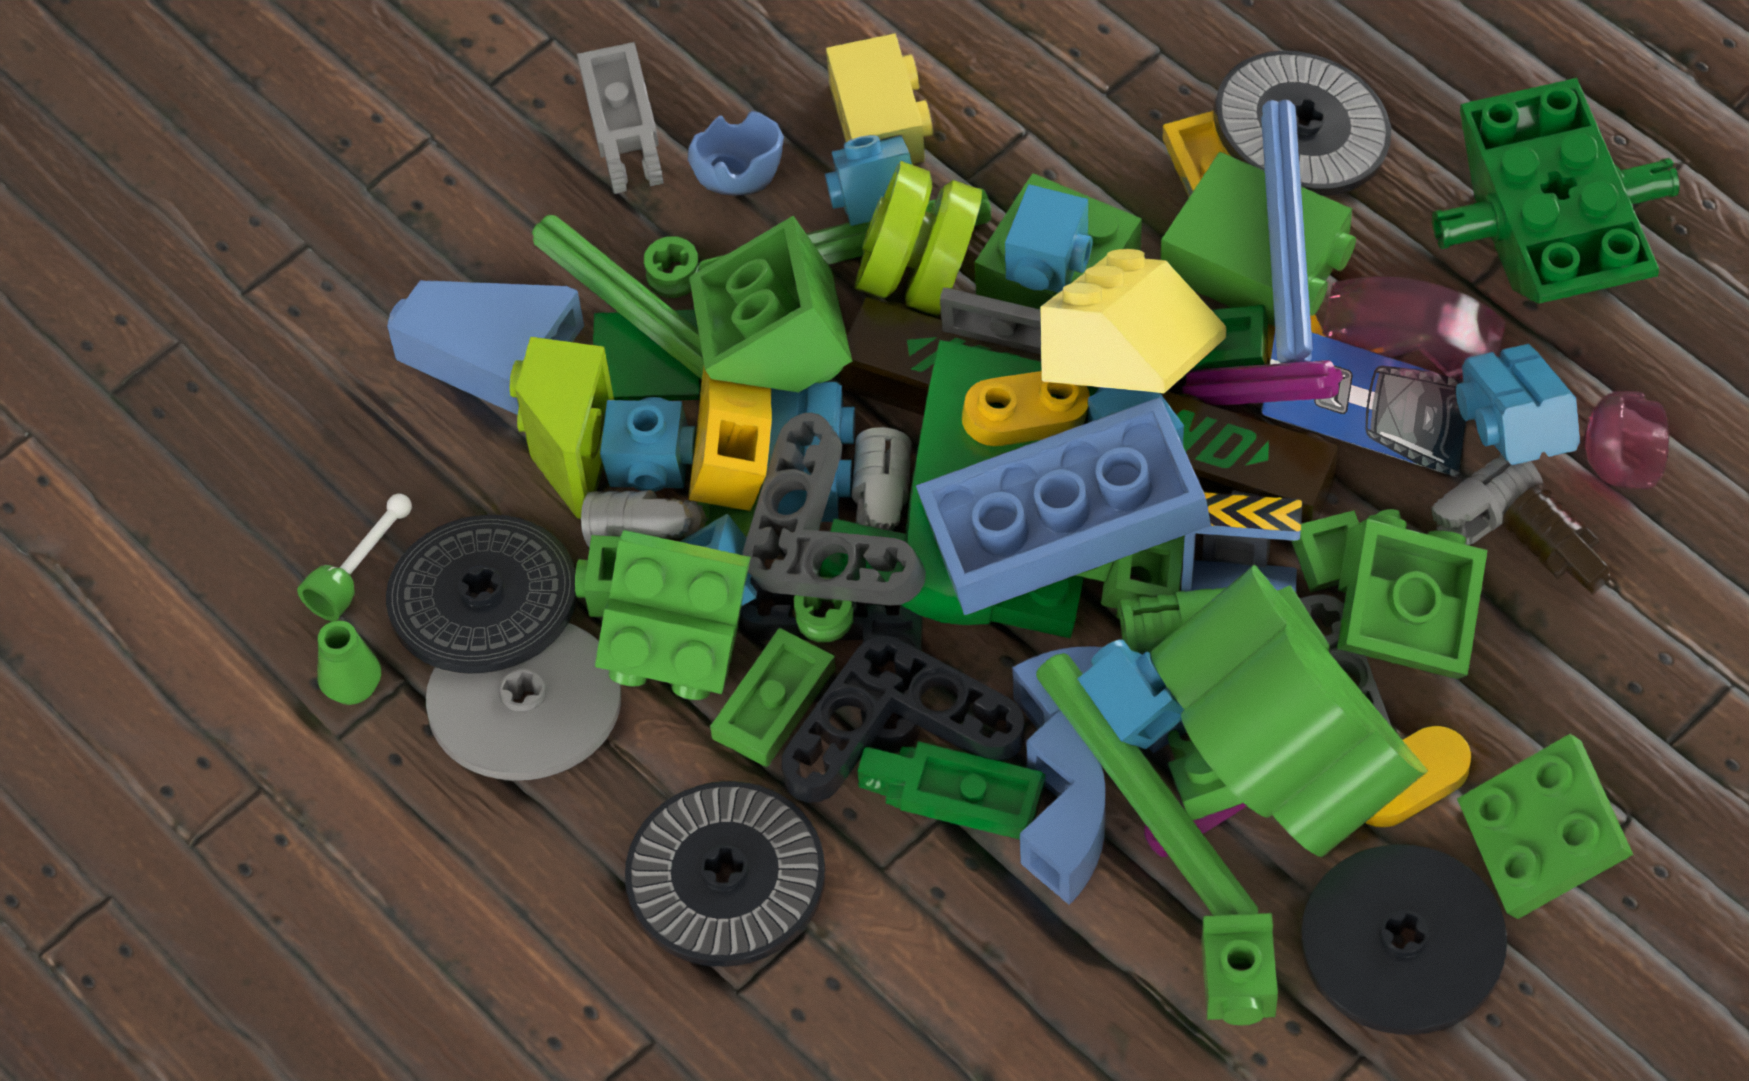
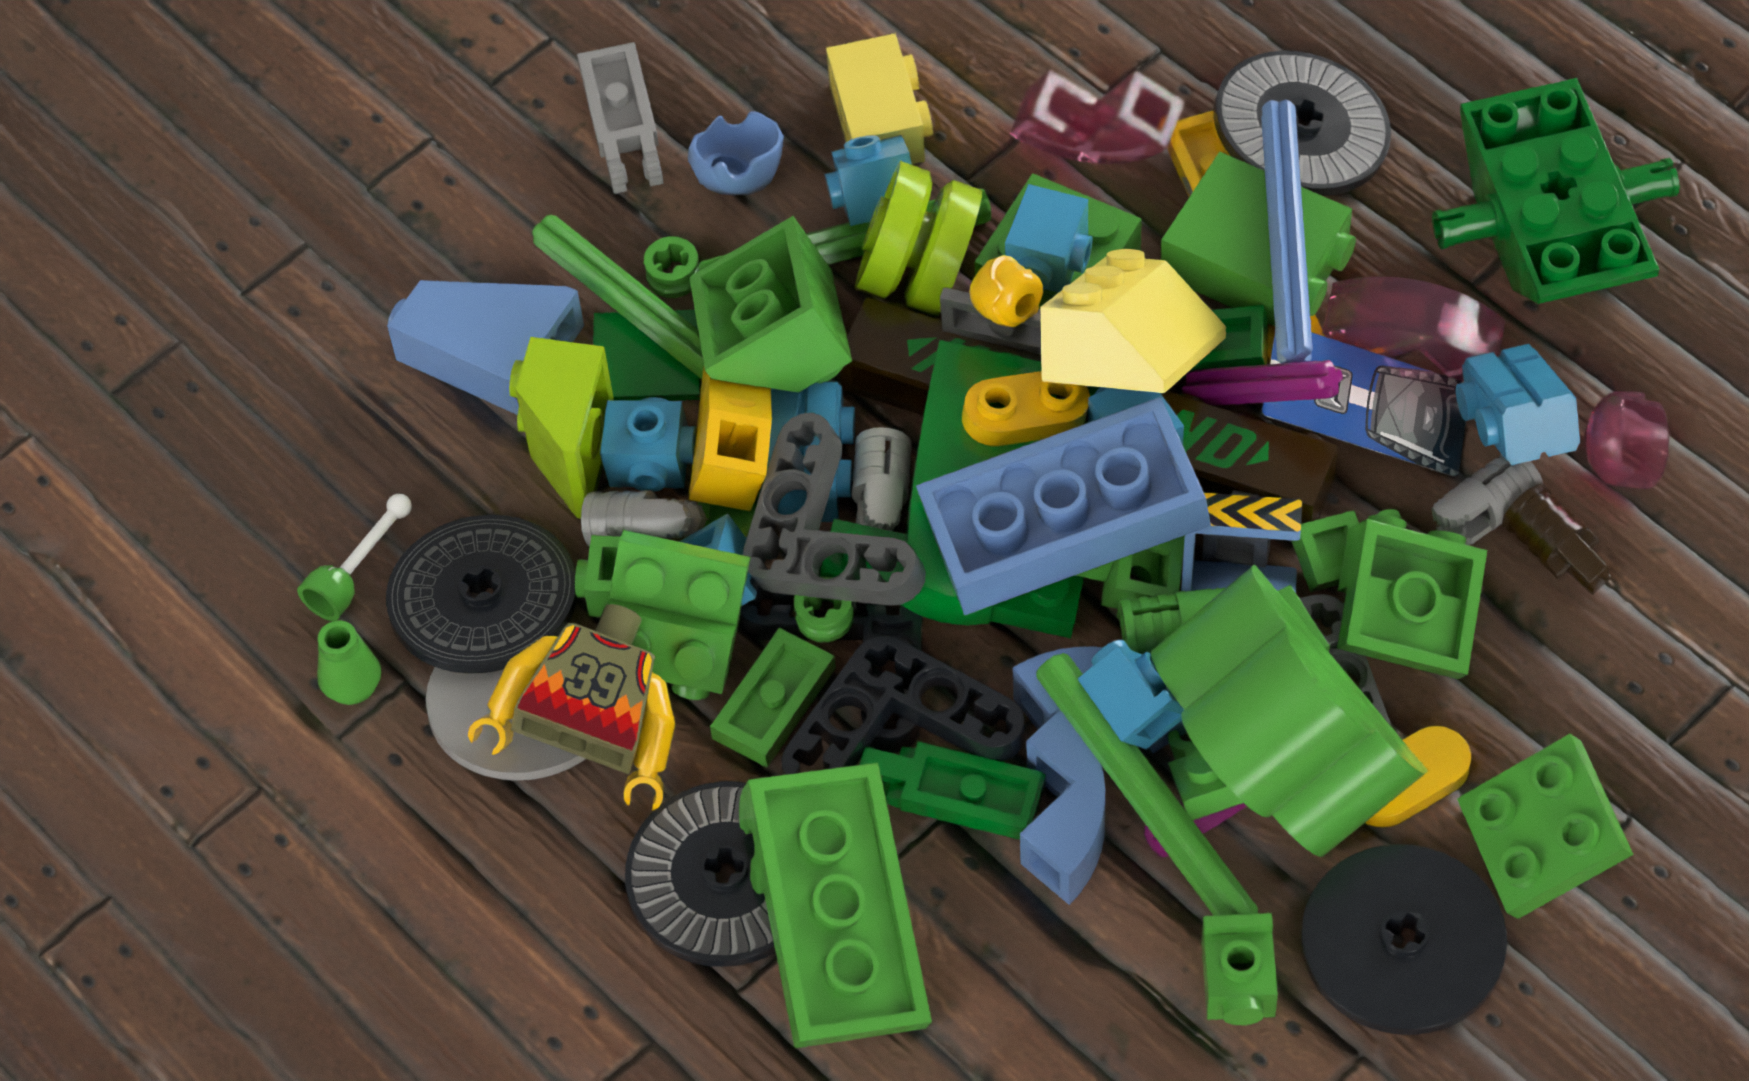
none -> torso [468,604,675,811]
none -> bright green hinge [739,763,932,1048]
none -> yellow piece [969,255,1043,327]
none -> clear pink brick [1010,69,1185,164]

